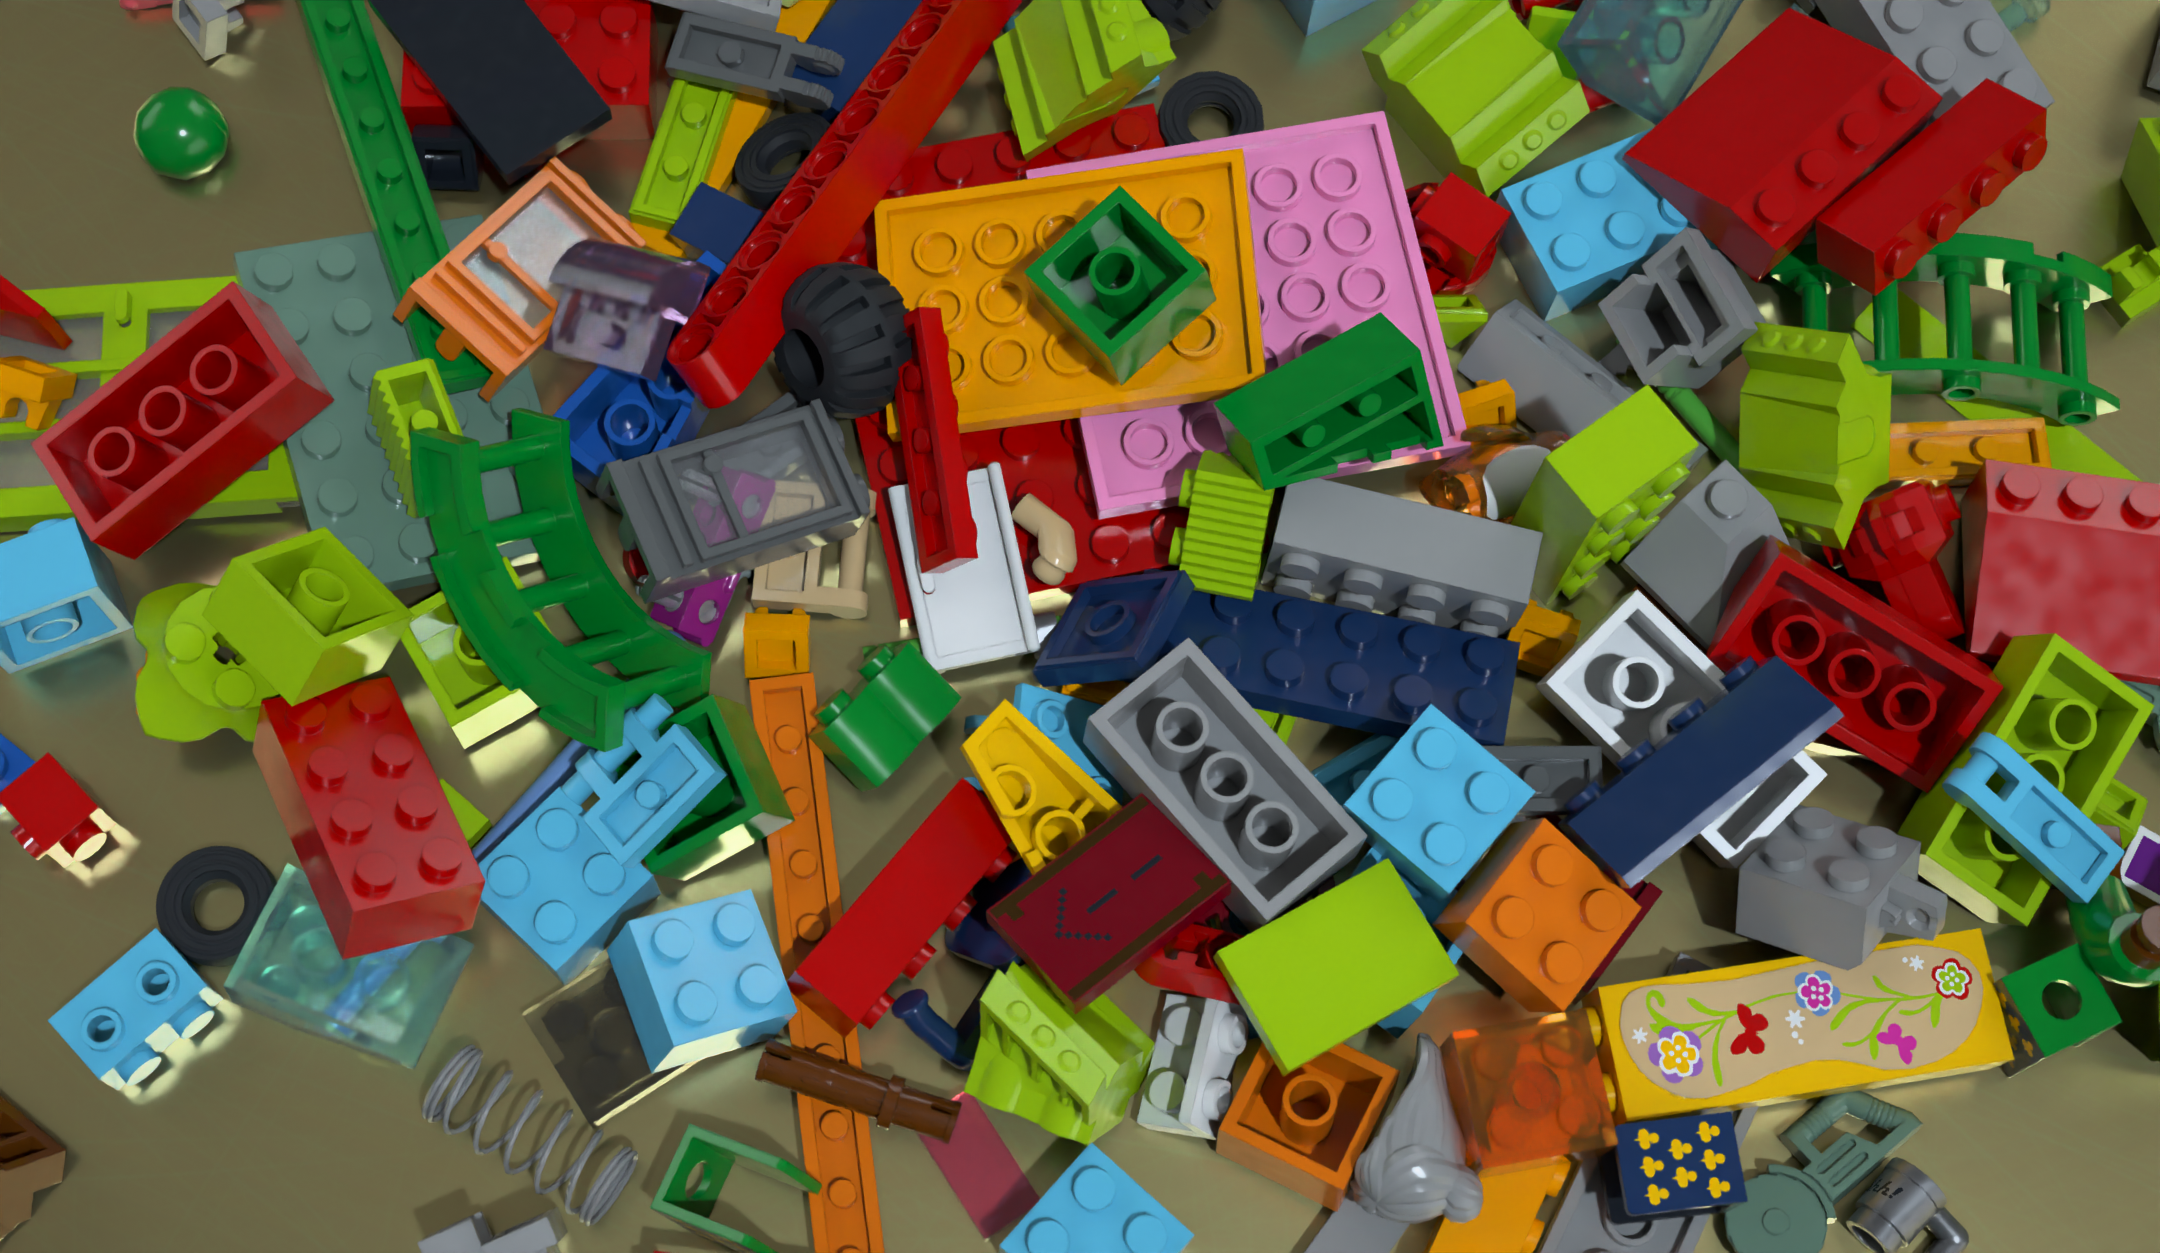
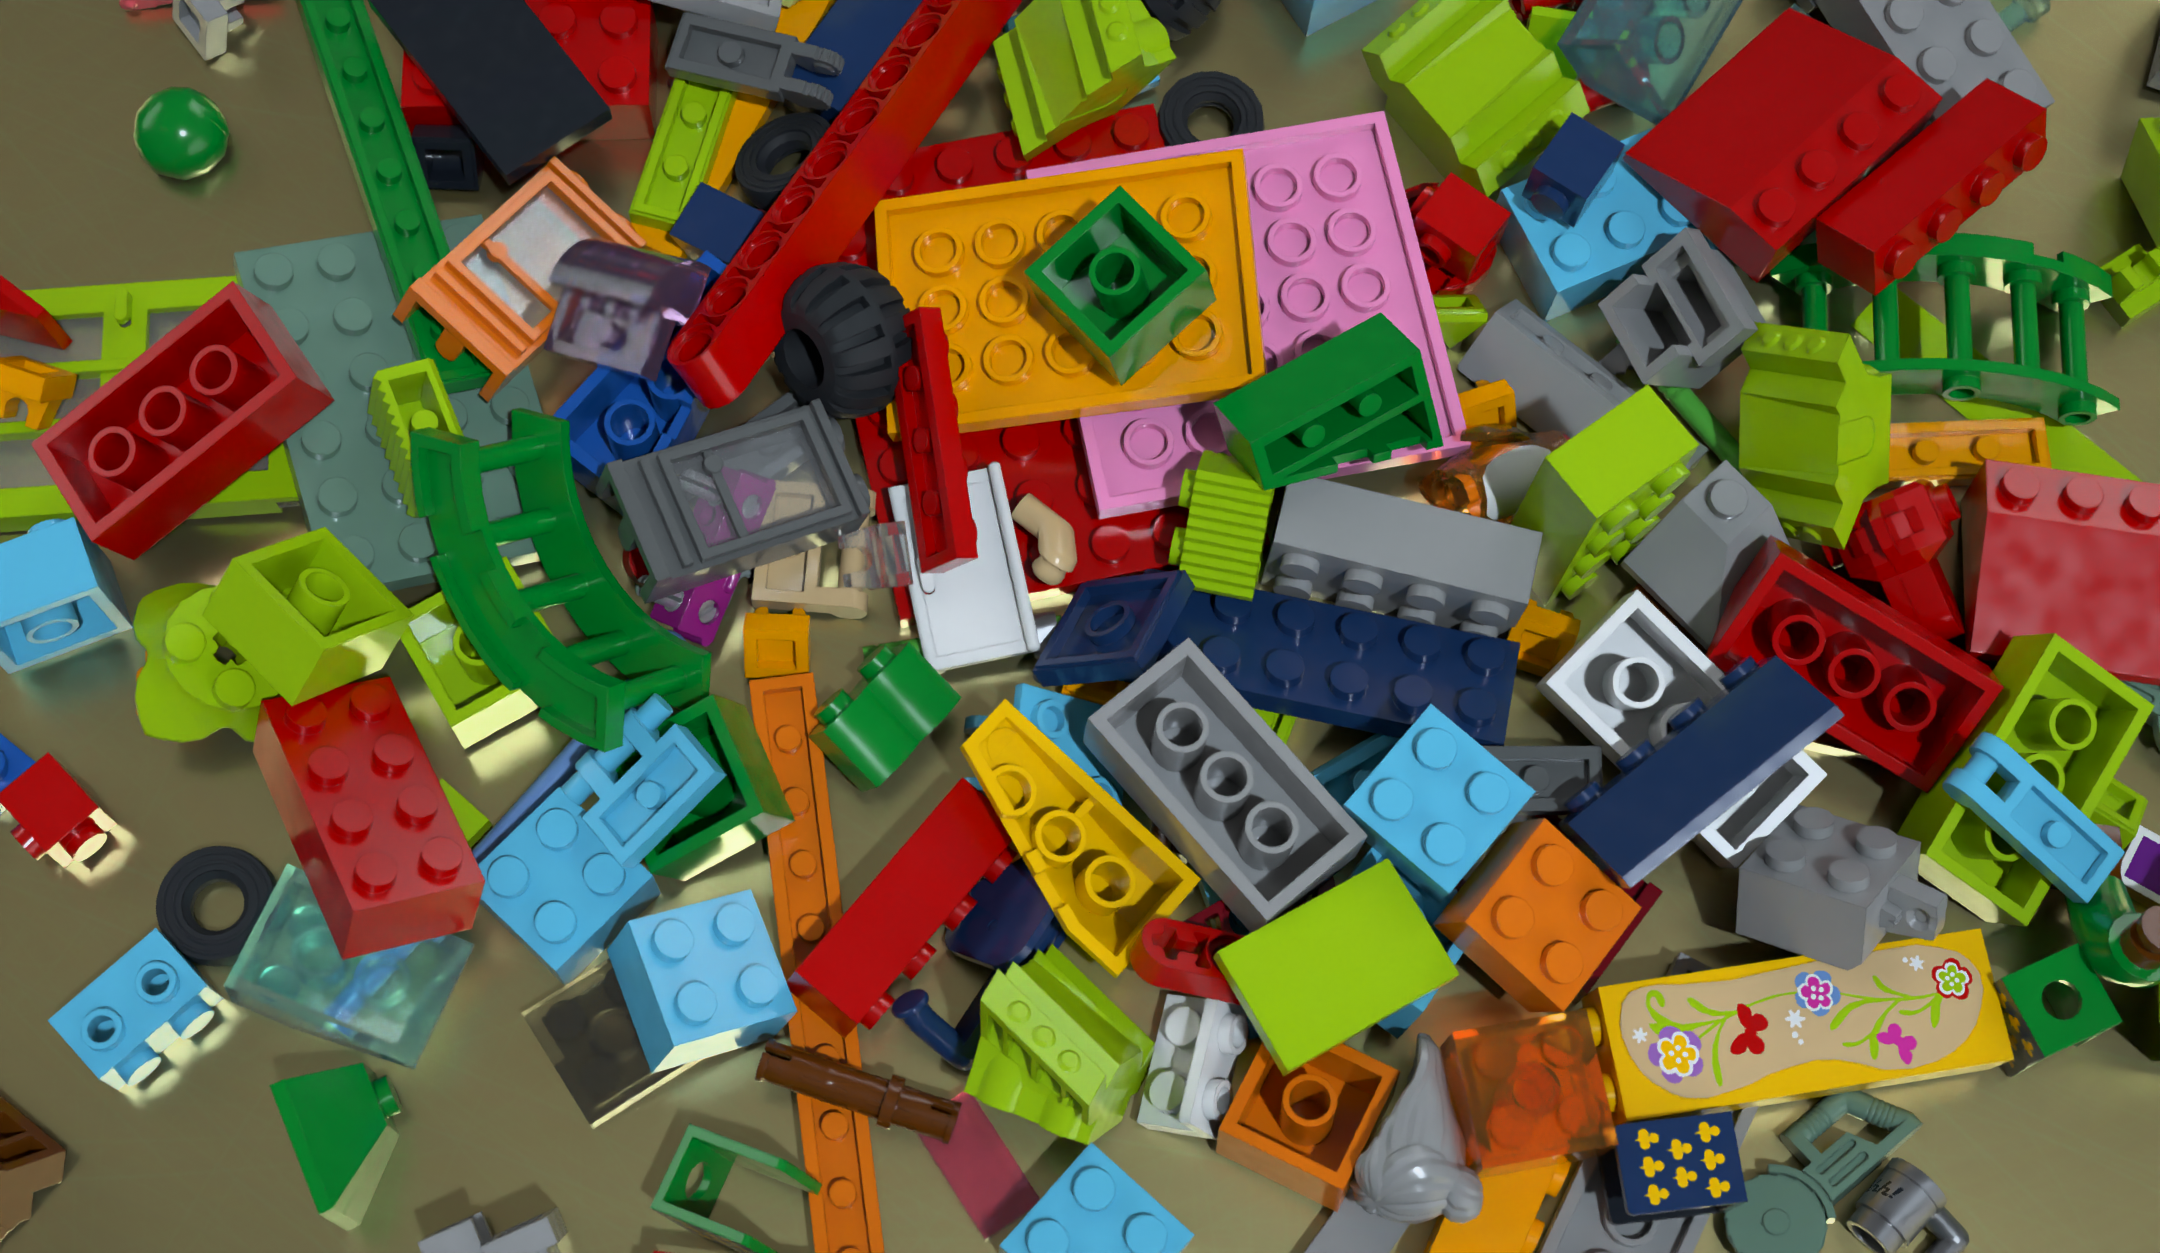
light grey piece [422,1044,638,1226] -> none
dark red tile [986,793,1232,1015] -> none
none -> green slope [269,1063,402,1231]
none -> clear tile [837,521,913,590]
none -> dark blue brick [1522,112,1625,228]

